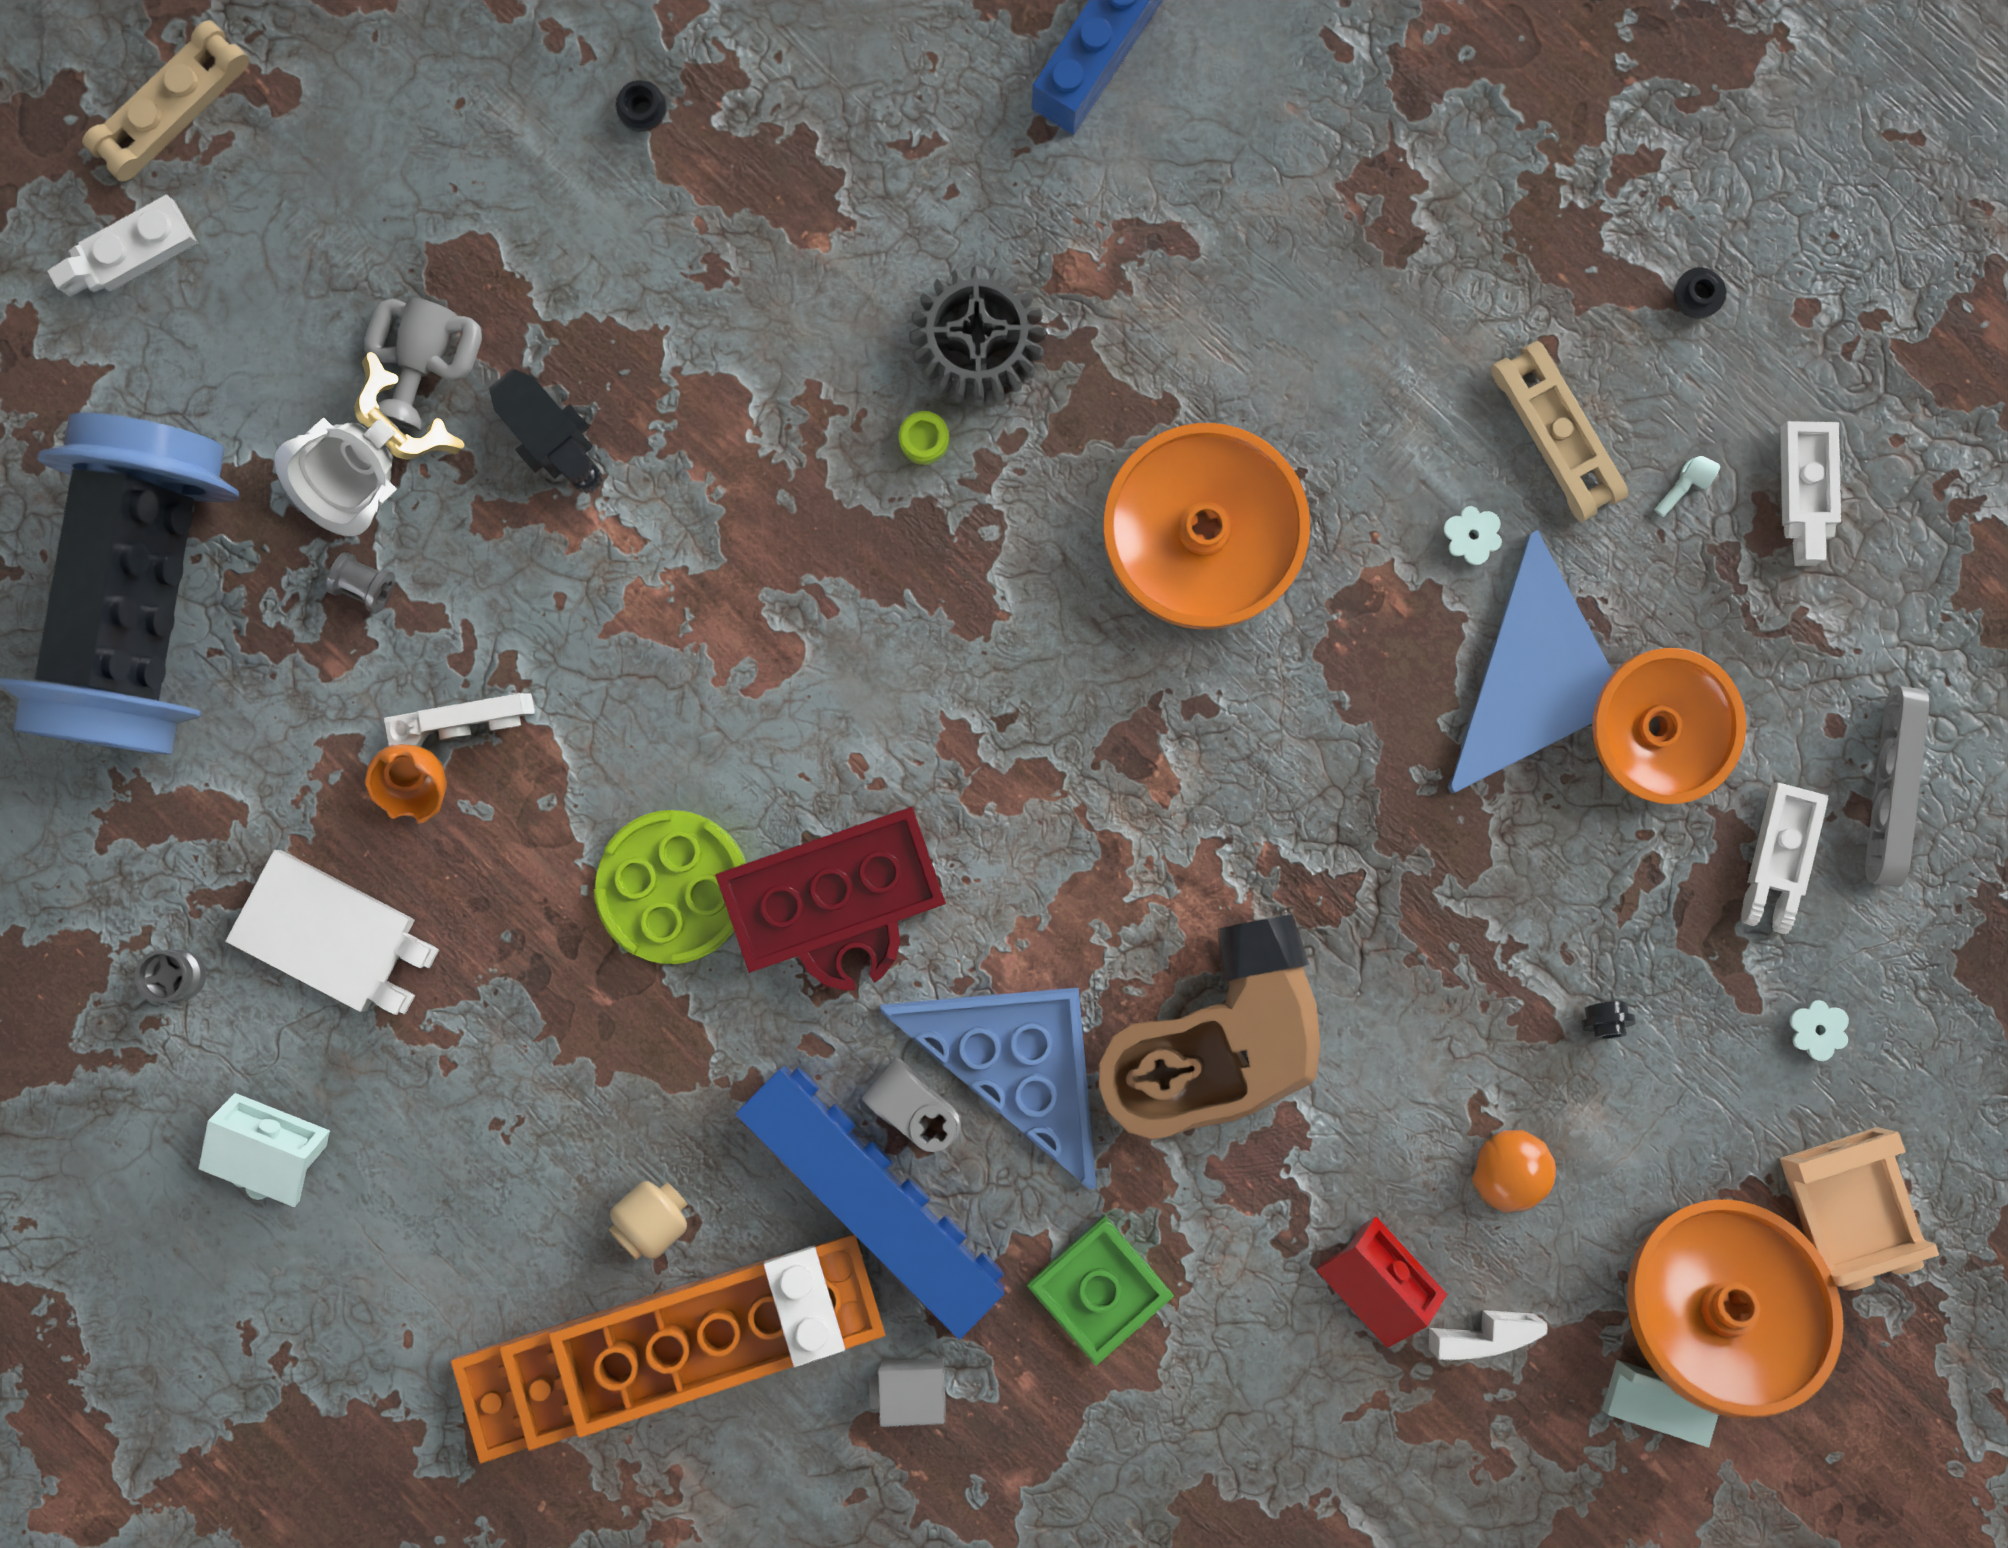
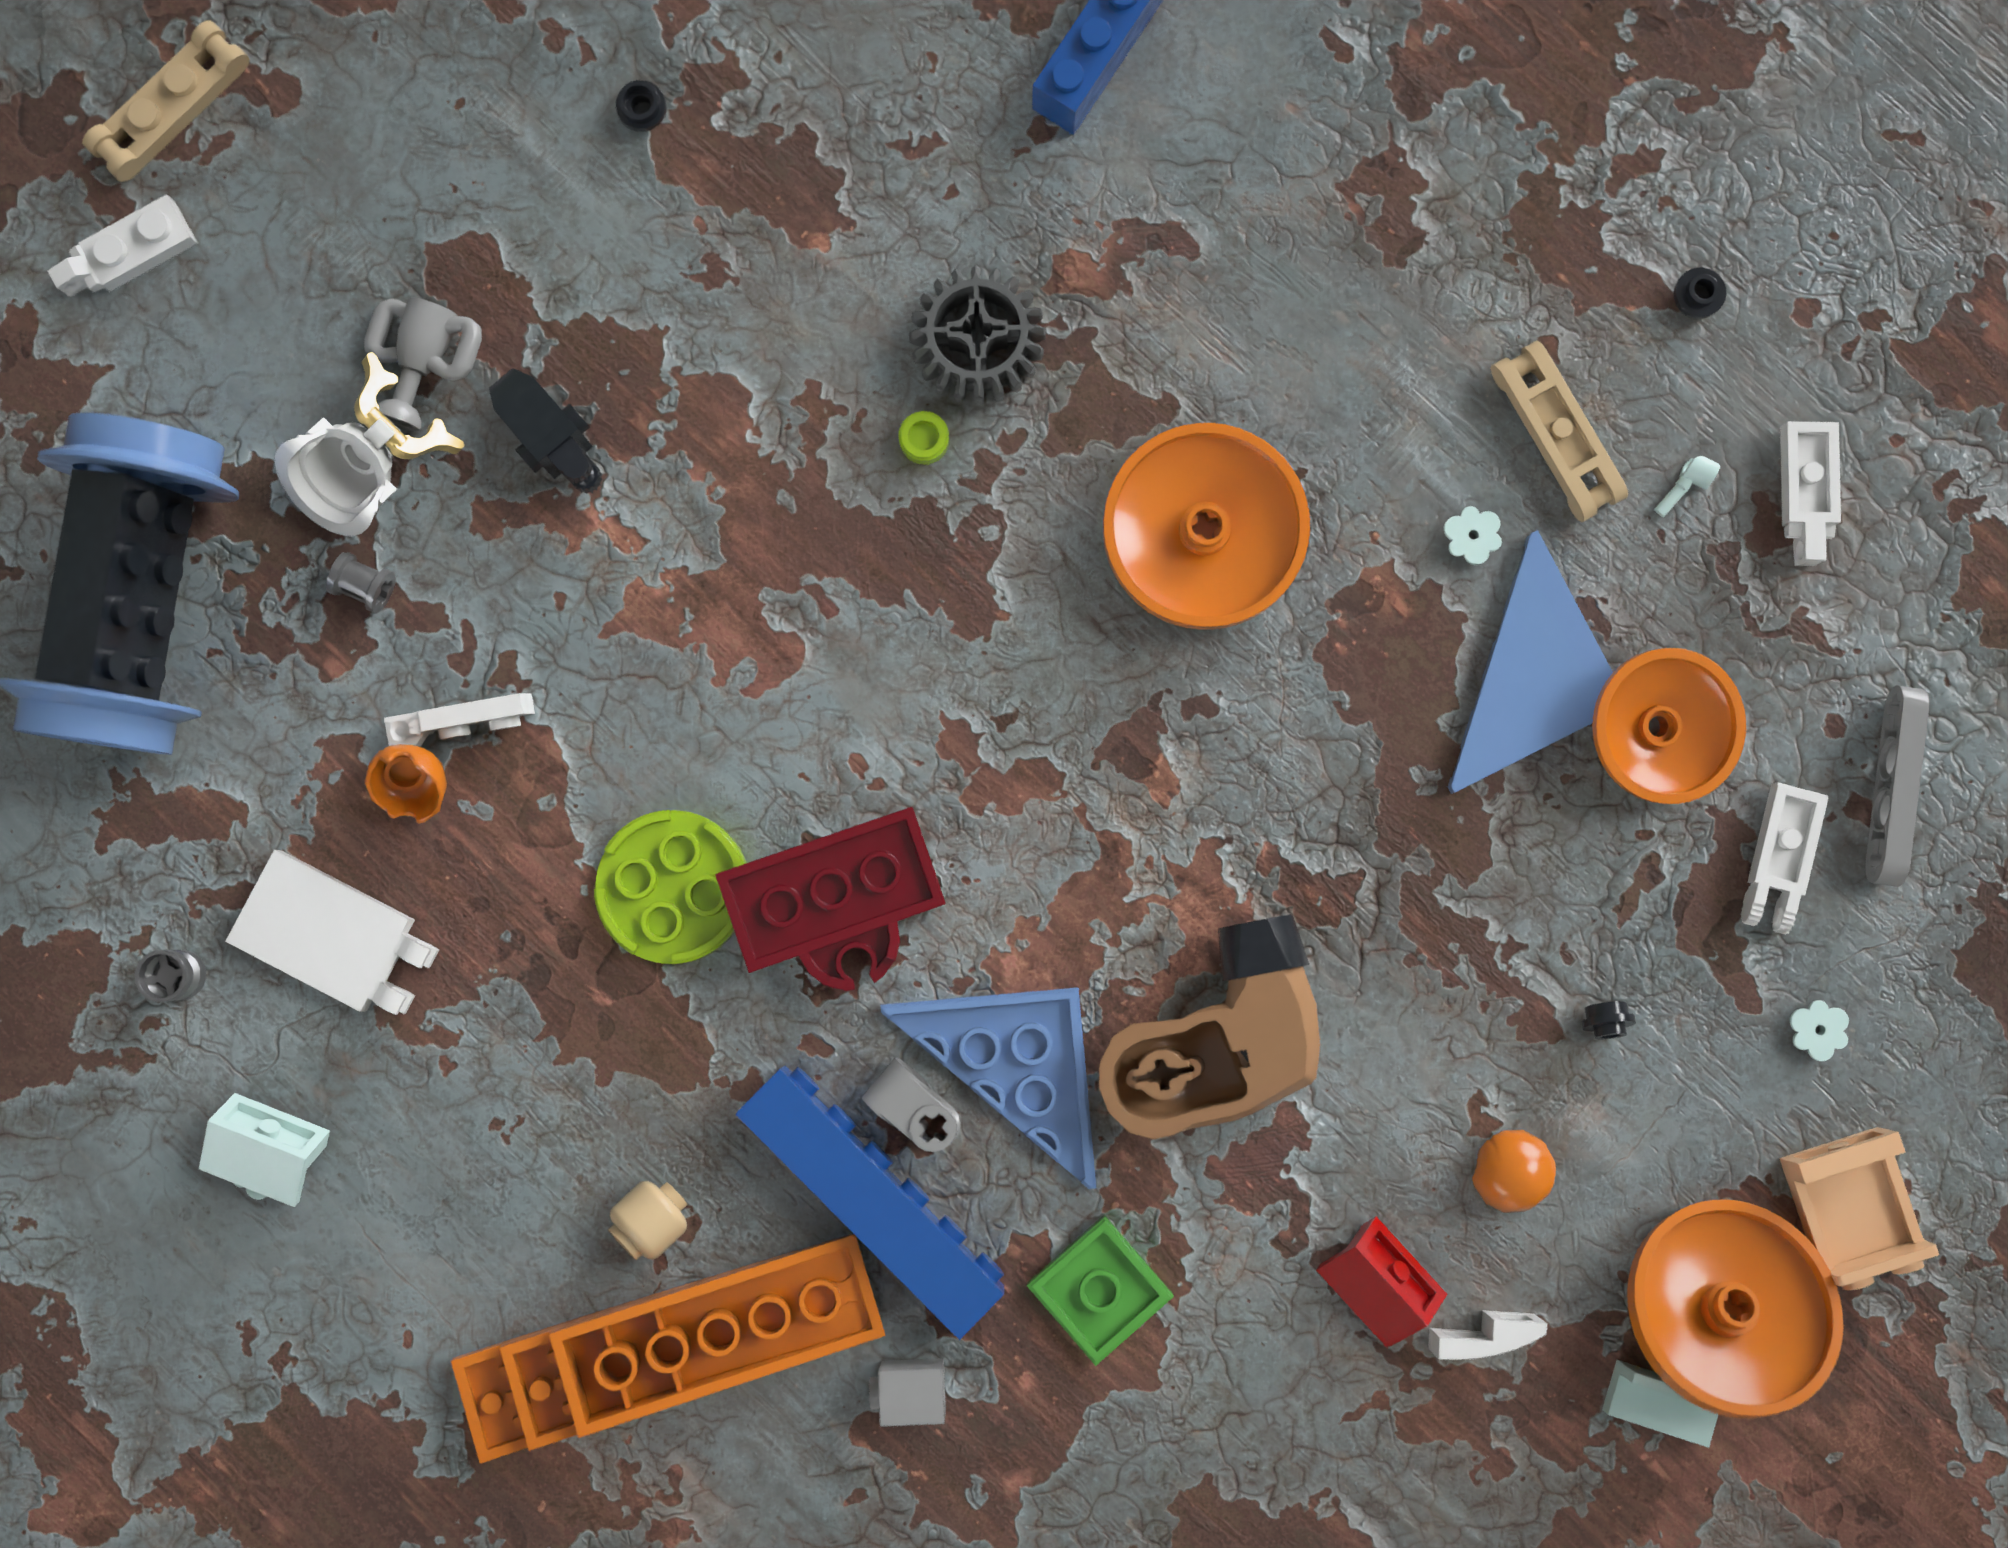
white plate [764,1245,845,1367] -> none

